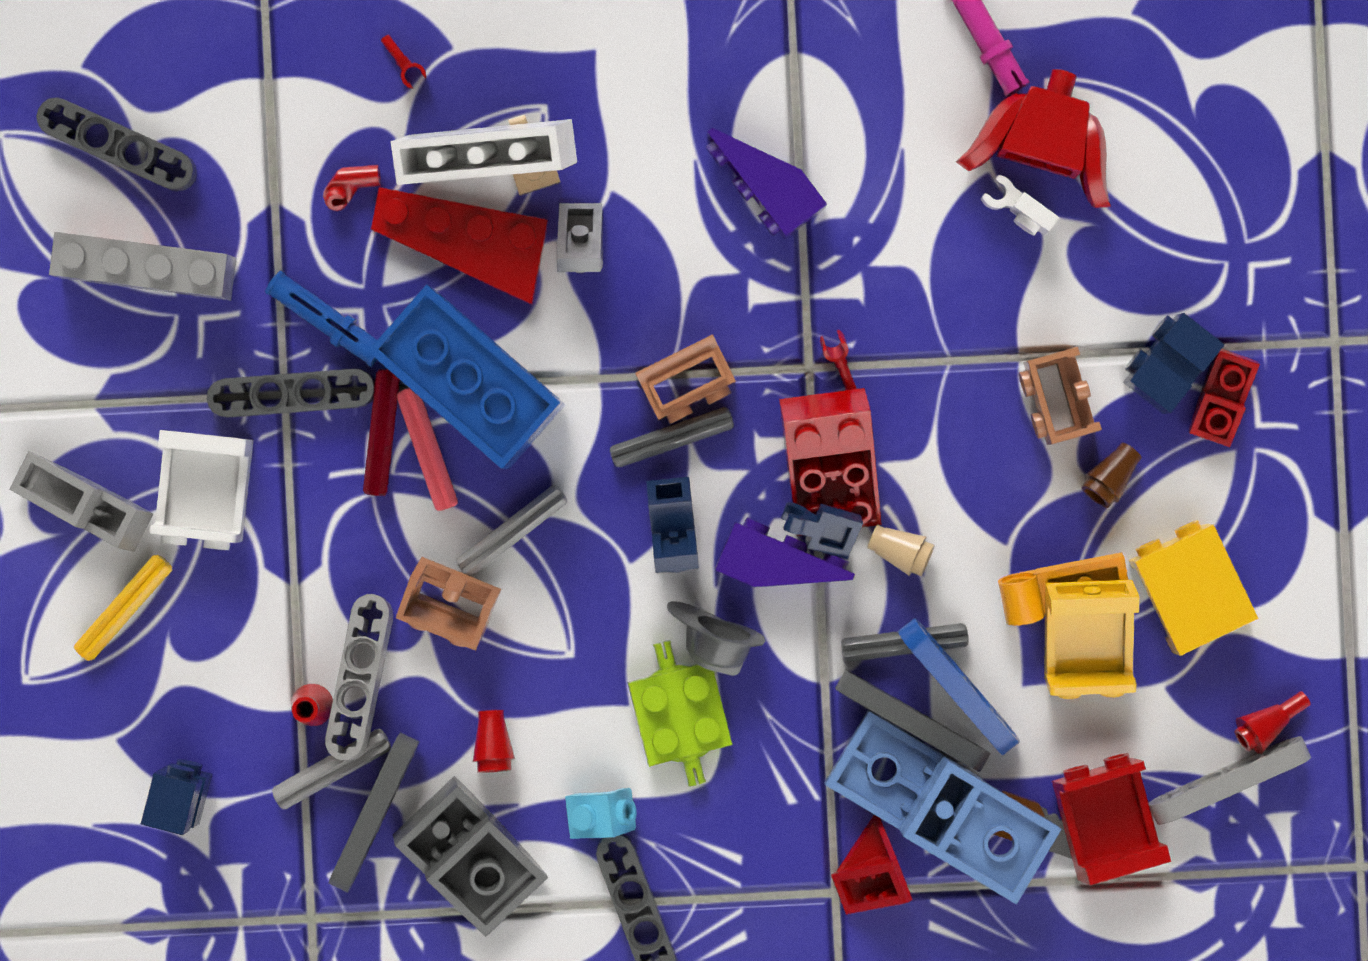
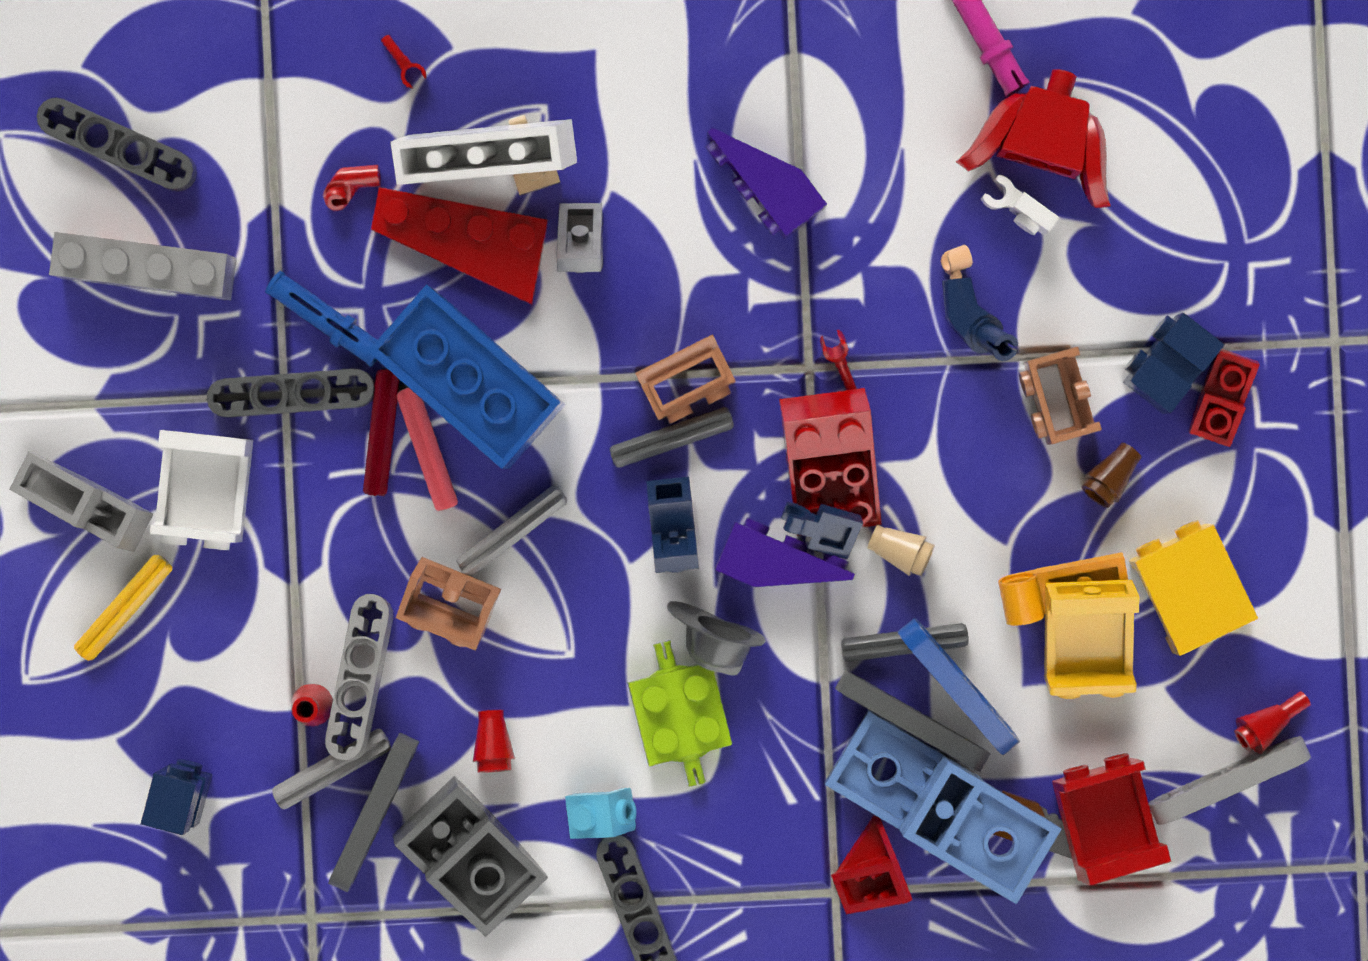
none -> dark blue arm [941,245,1018,361]

